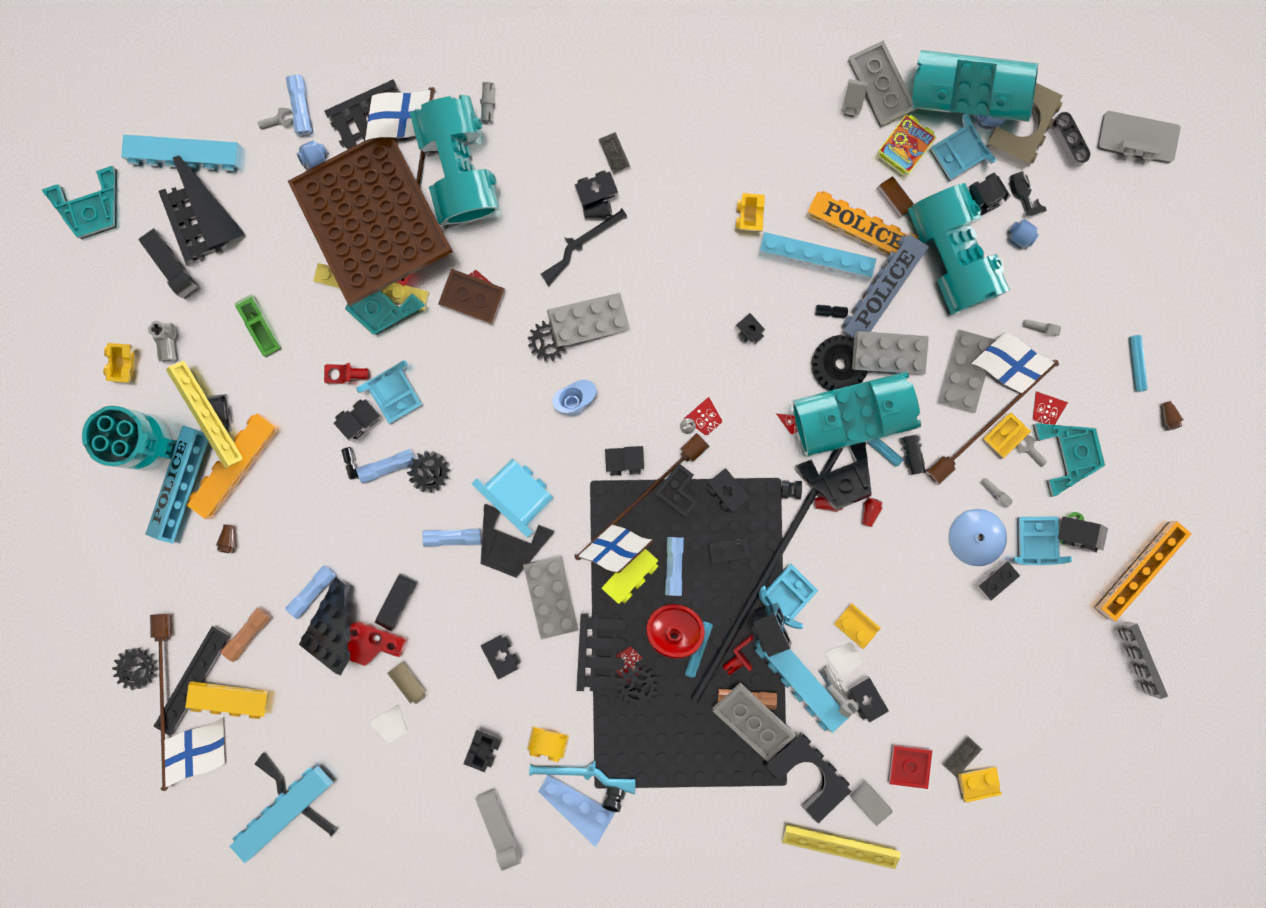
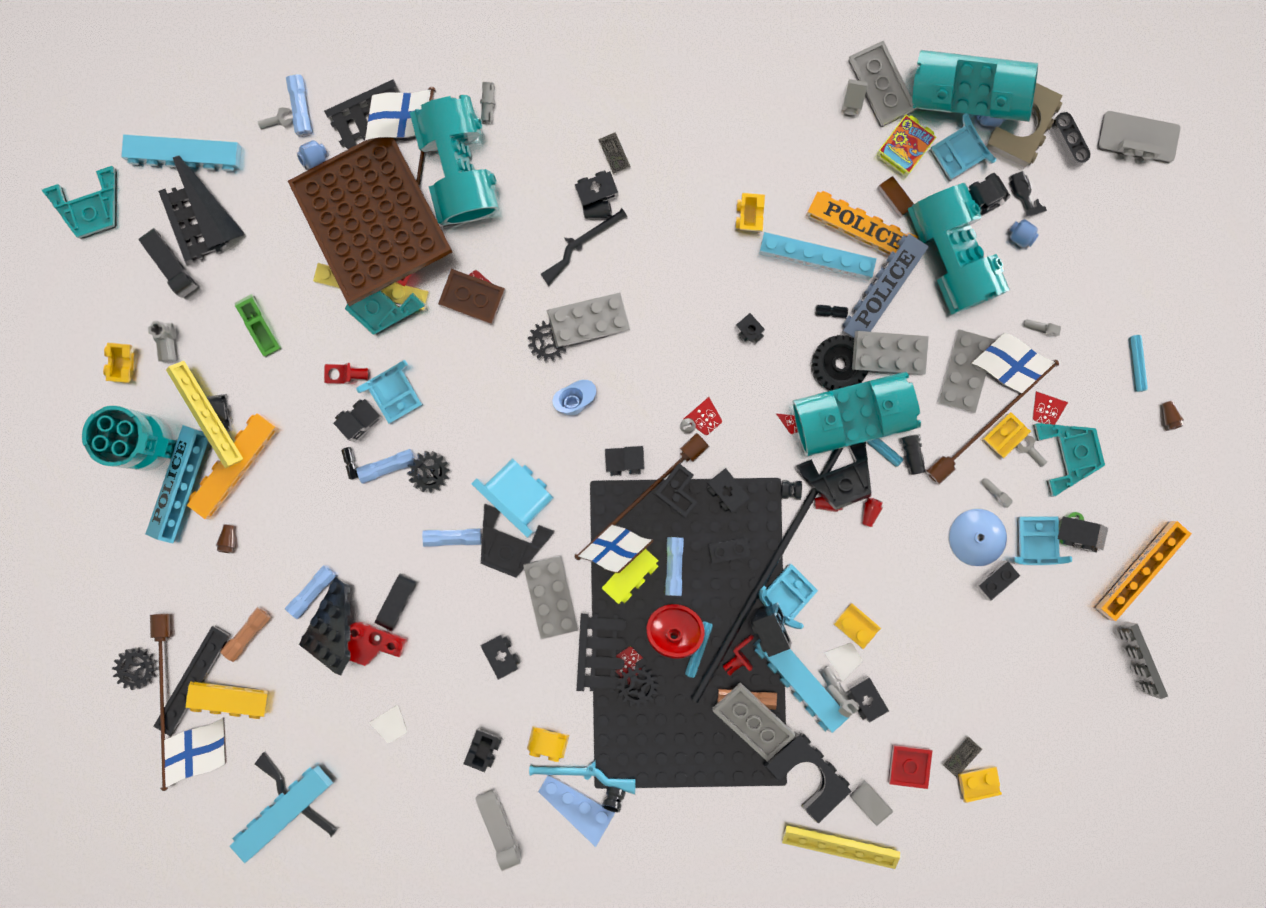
dark tan brick [387,661,425,704] -> none

